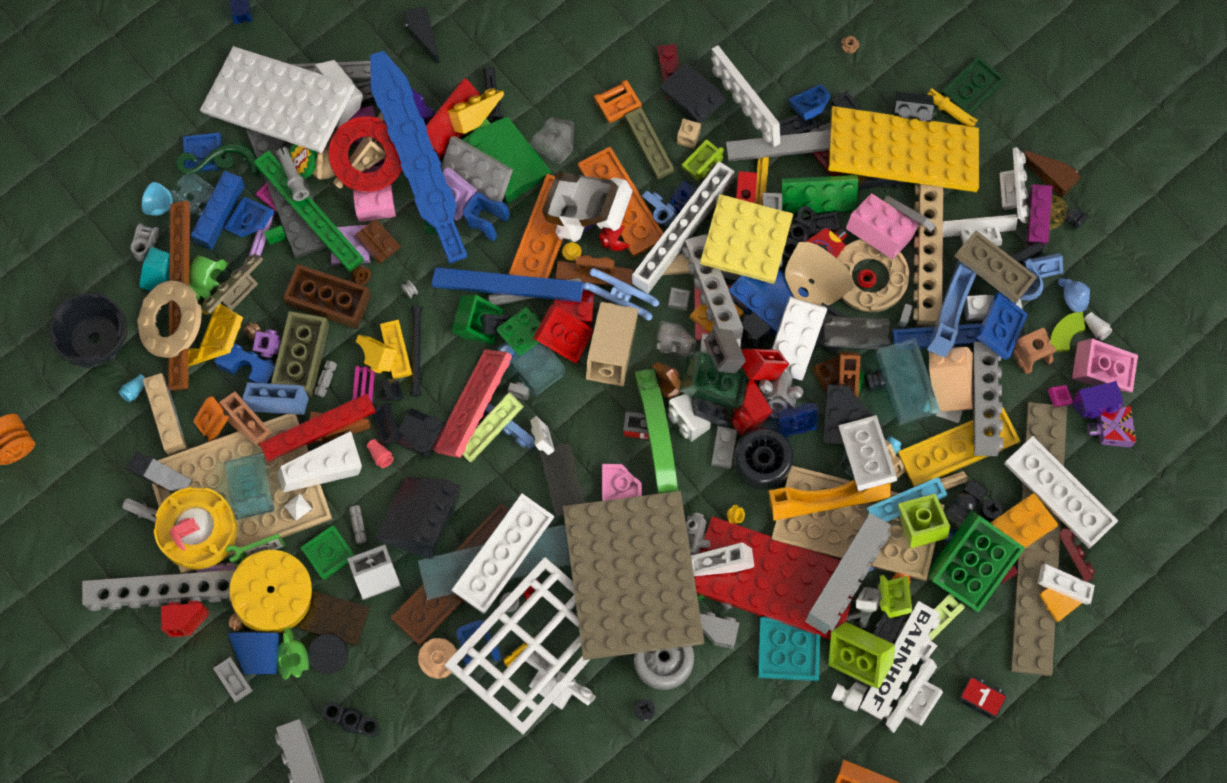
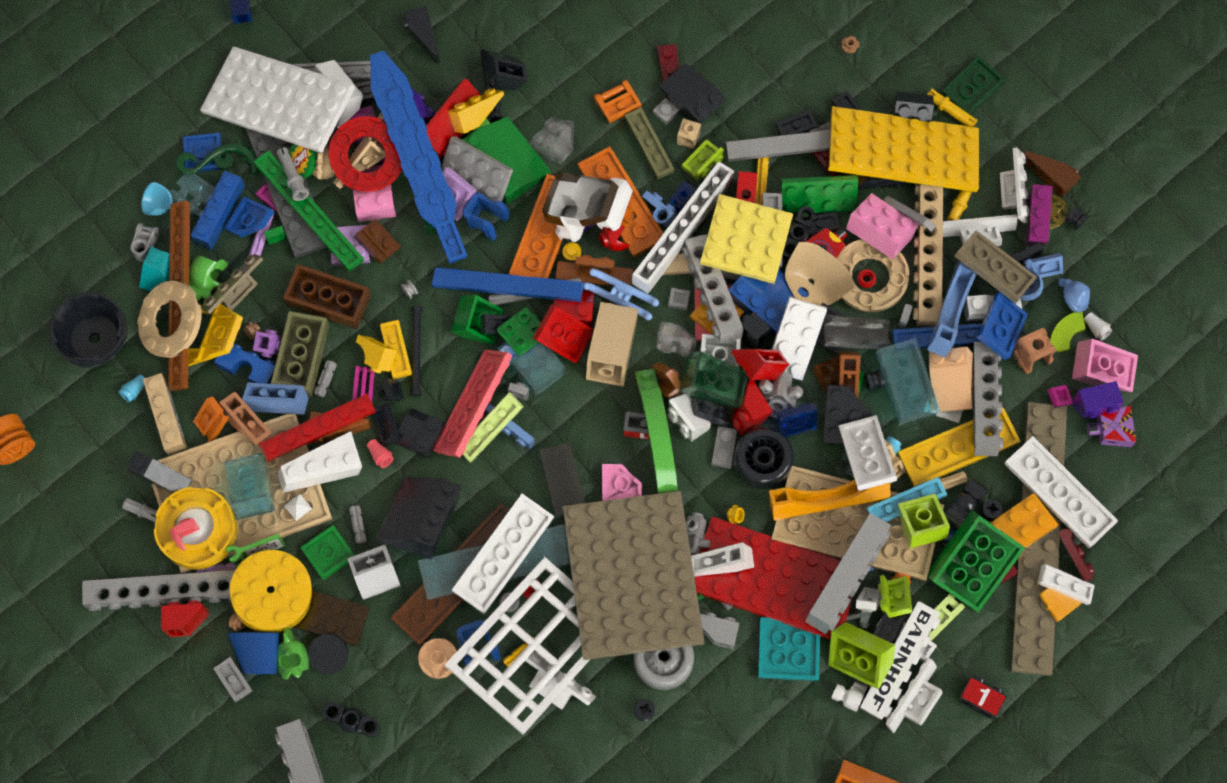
reddish brown tile [351,265,371,285] -> none
white plate [530,416,554,455] -> none
dark grey brick [703,328,746,373] -> none
white plate [711,45,780,147] -> none
blue plate [788,84,830,120] -> none
none -> black slope [480,49,527,91]
none -> light grey plate [653,98,679,125]
none -> yellow pin [947,190,972,221]

